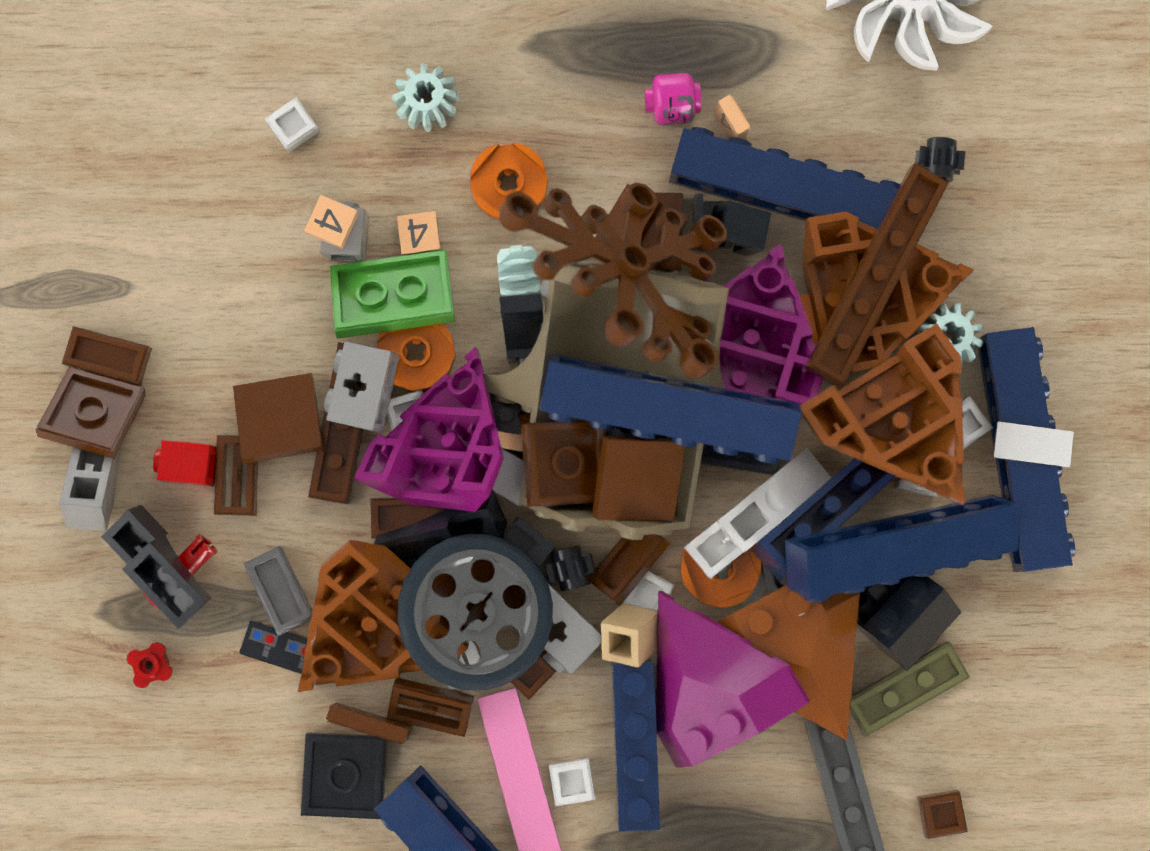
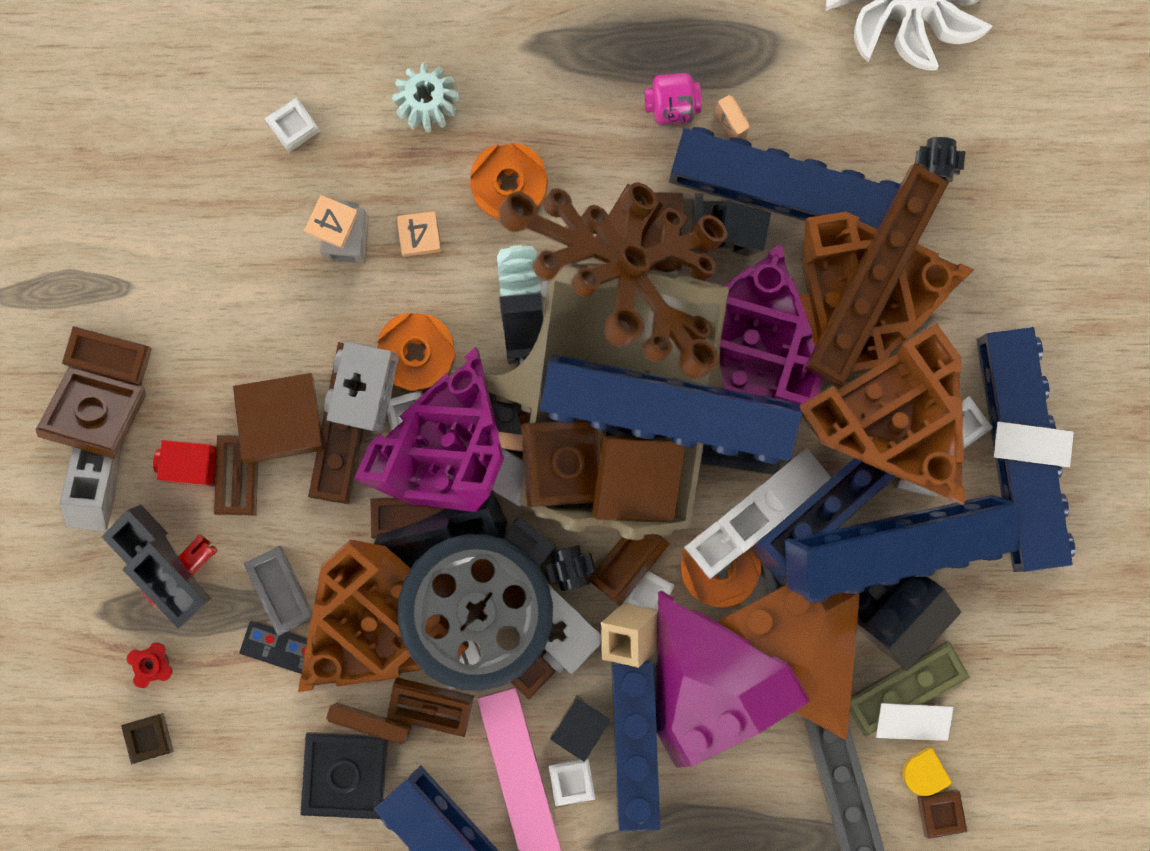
bright green tile [330,249,455,339] -> none
light aqua gear [916,303,983,367] -> none
none -> dark brown tile [121,713,174,764]
none -> black panel [550,695,610,762]
none -> white sticker [876,703,953,741]
none -> yellow tile [902,746,952,796]

